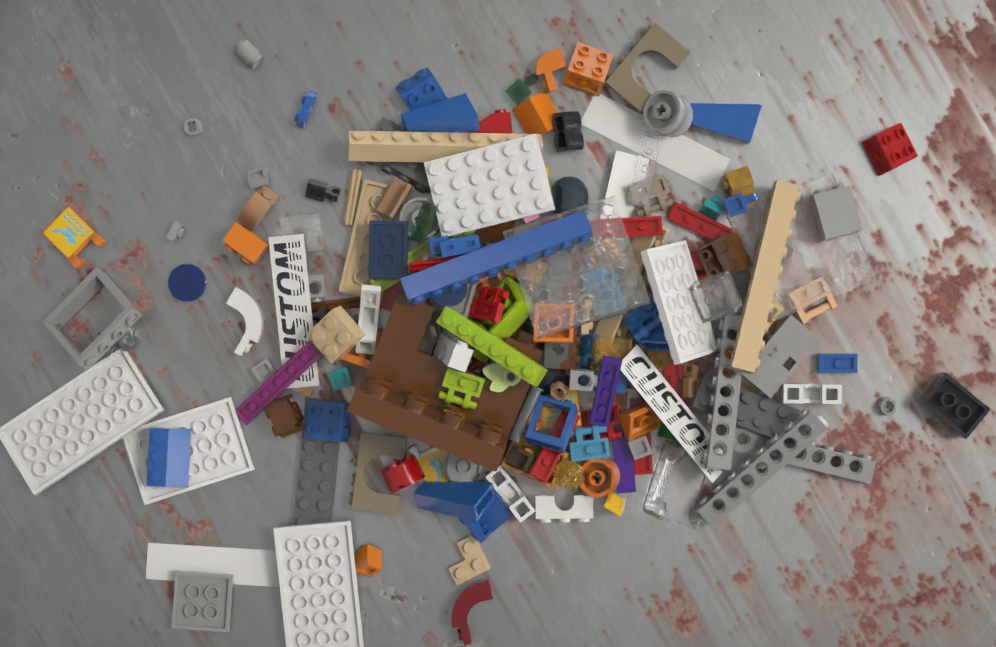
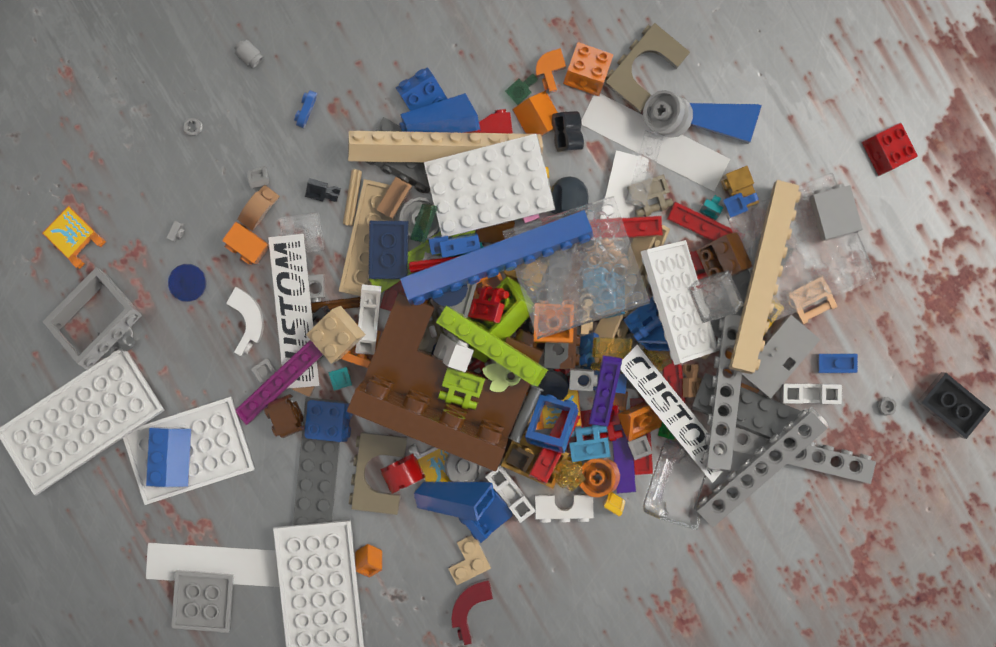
medium nougat plate [550,381,569,400] -> none

